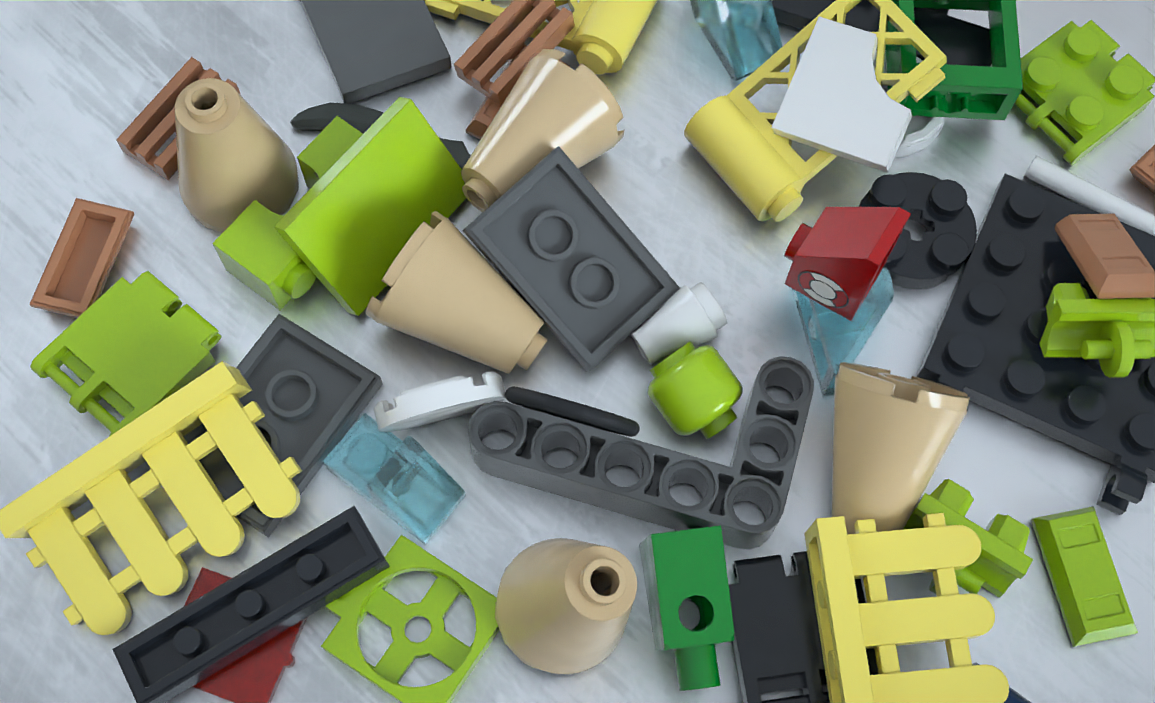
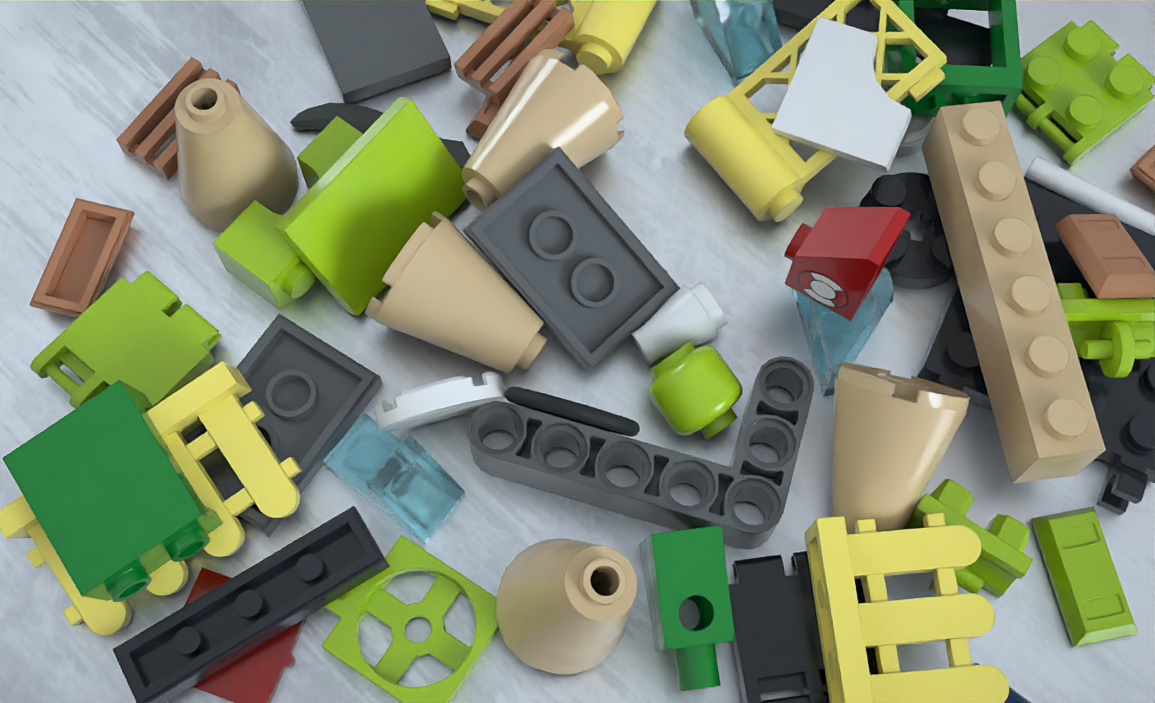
none -> green panel [2,380,223,602]
none -> tan brick [921,101,1106,484]

